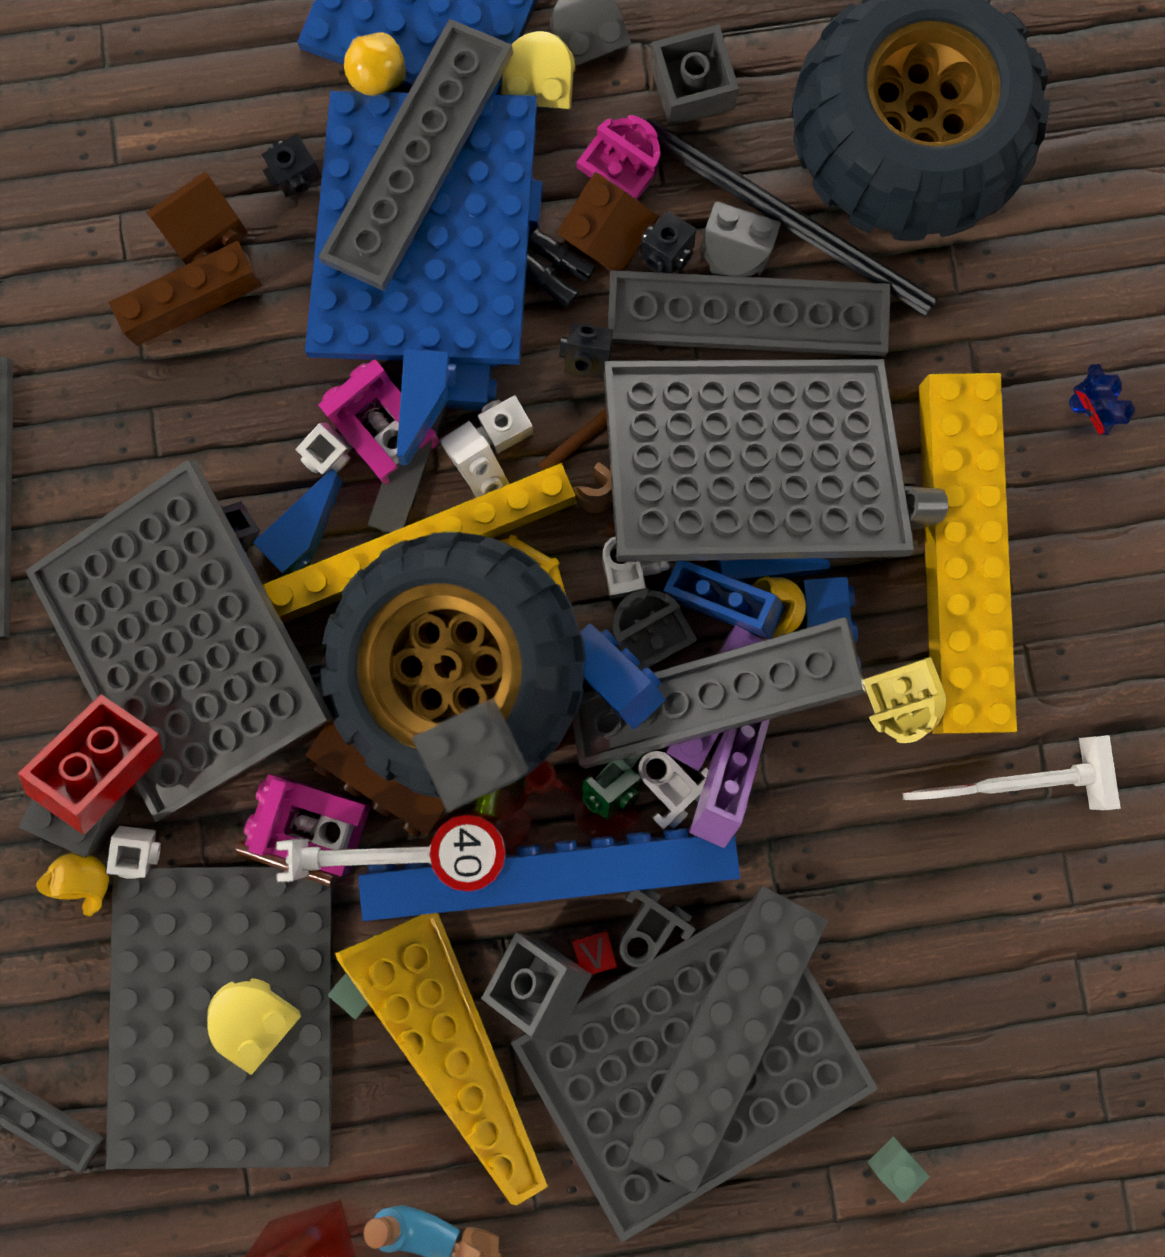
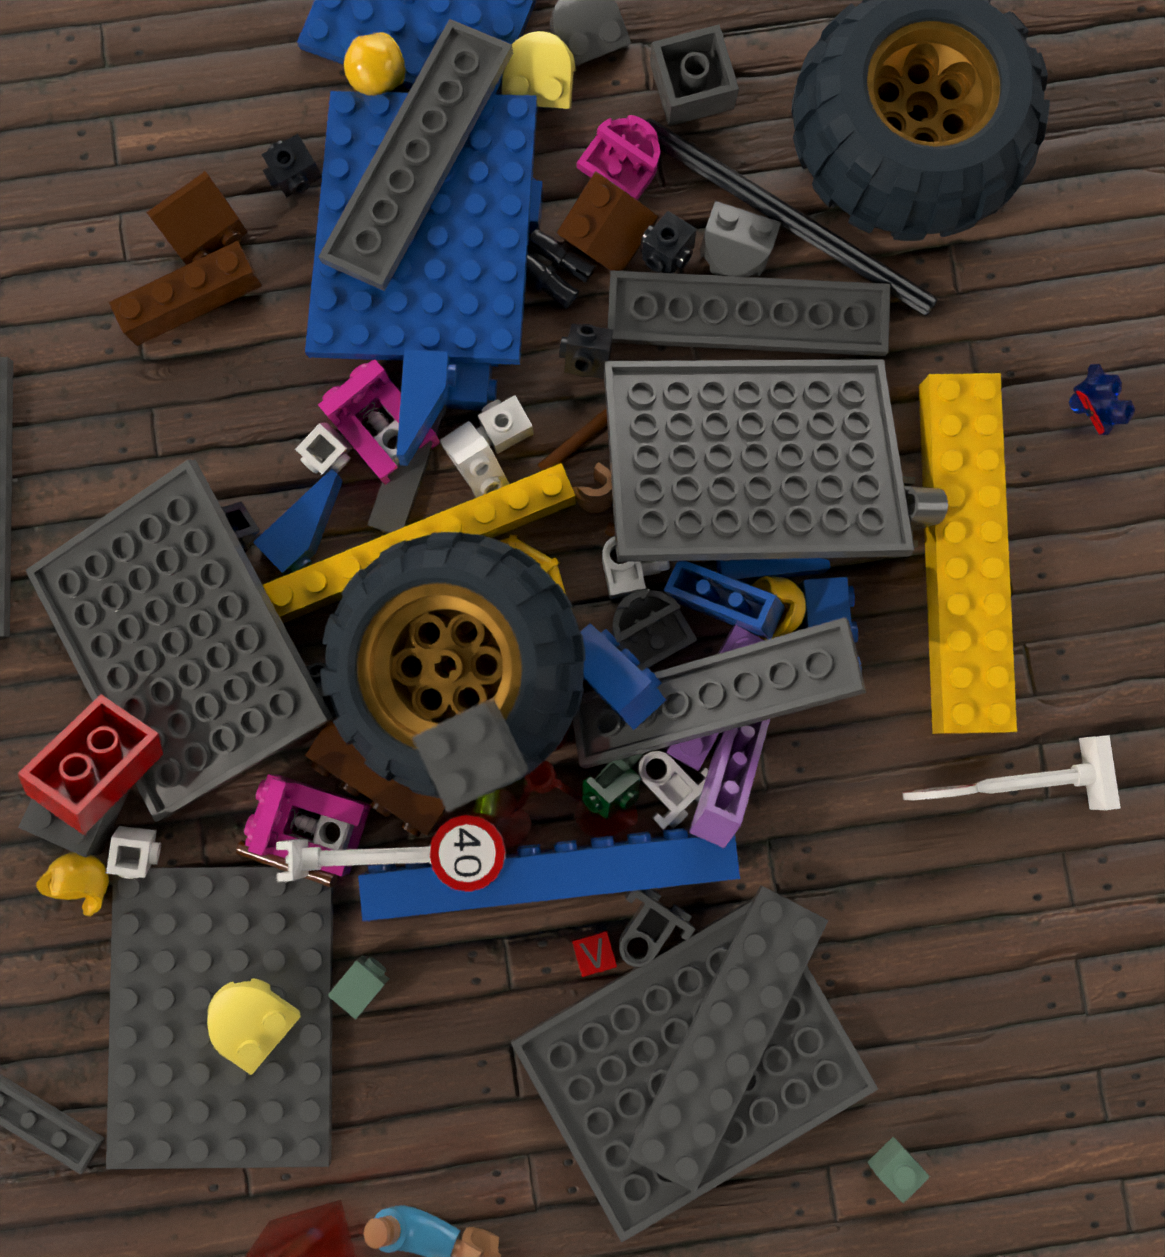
yellow wing [335,913,548,1205] -> none
dark grey brick [481,932,592,1042] -> none
light yellow slope [863,657,946,743] -> none

